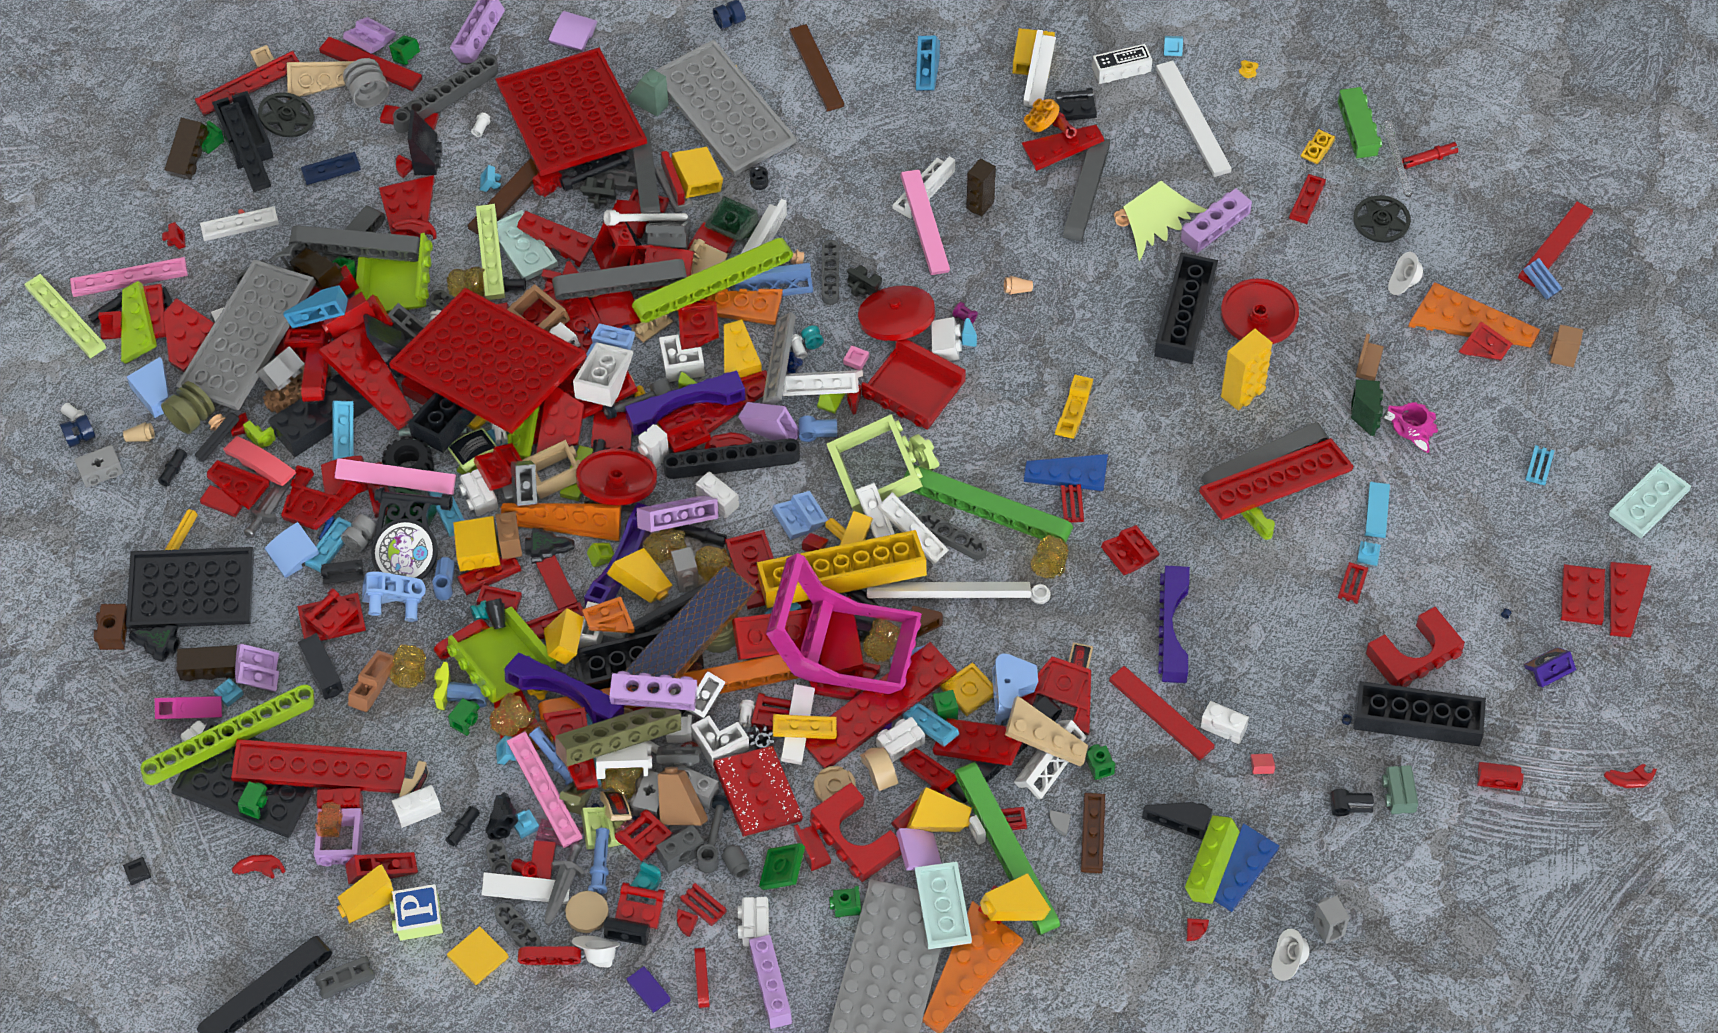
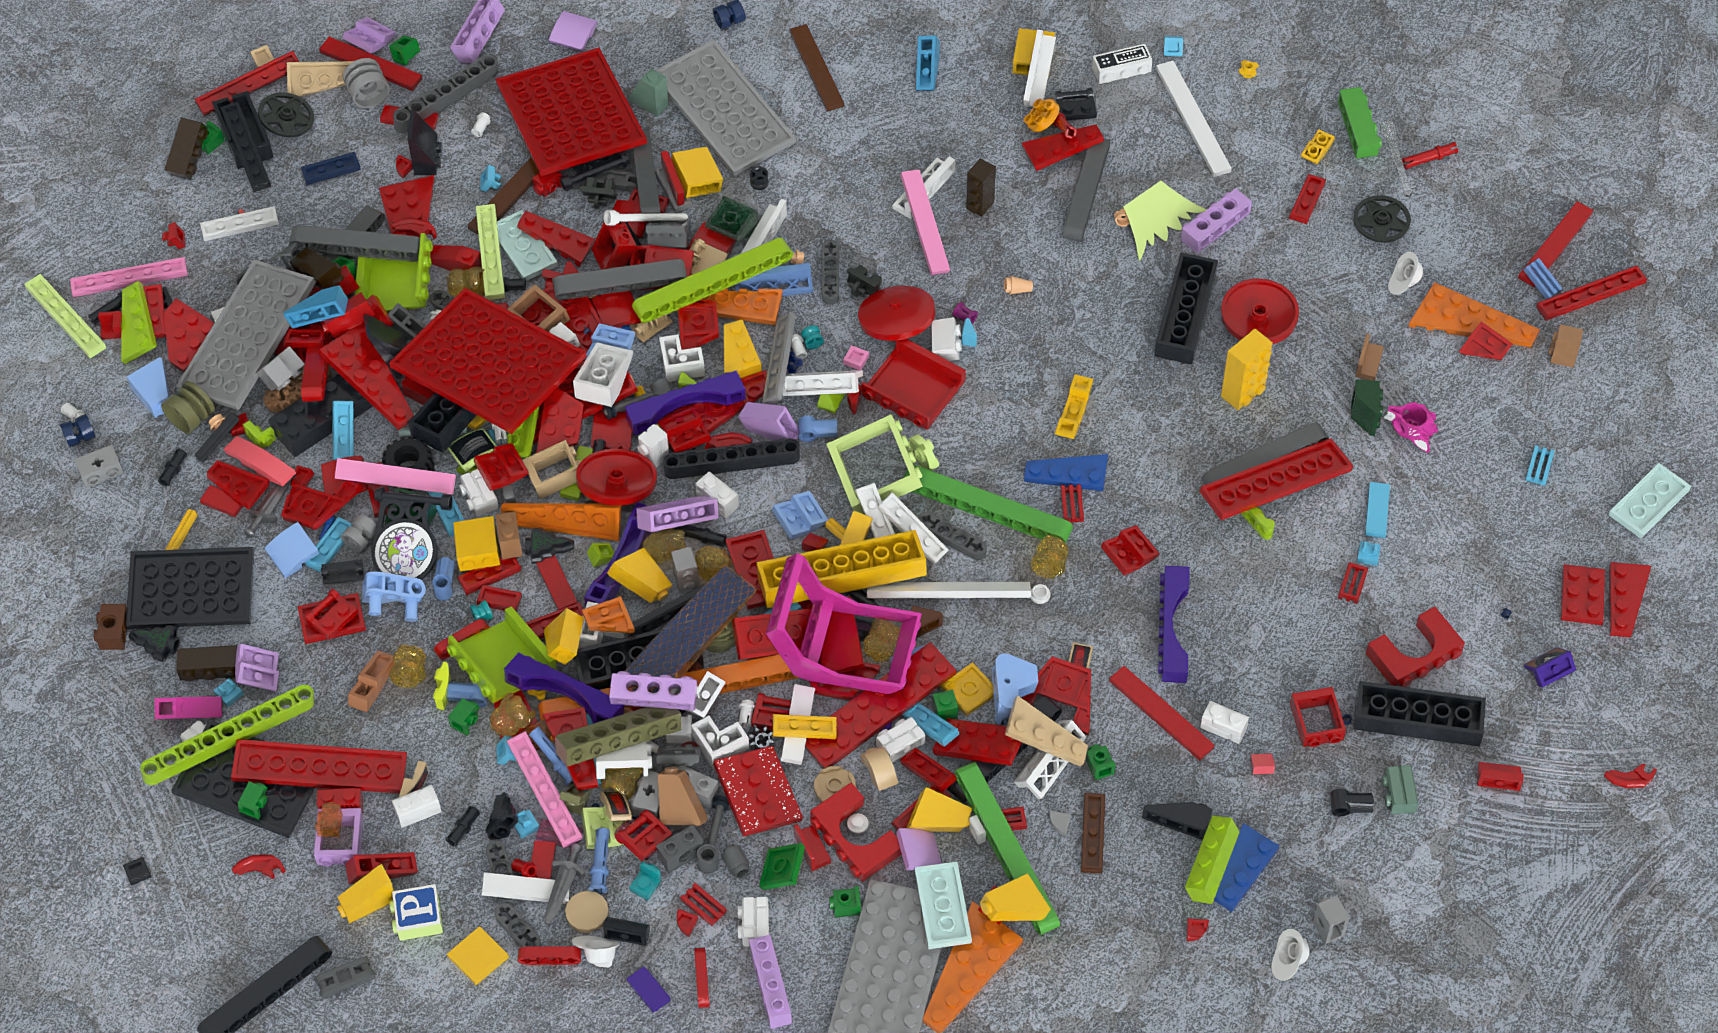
tan cone [123,422,155,442] -> none
black slope [298,633,344,700] -> none
black cone [484,598,506,629] -> none
dark grey brick [511,460,537,506] -> none
red plate [615,882,666,929] -> none
none -> red slope [430,245,482,280]
none -> white plate [847,813,869,835]
none -> red window [1290,687,1346,747]
none -> red tile [1536,265,1647,321]

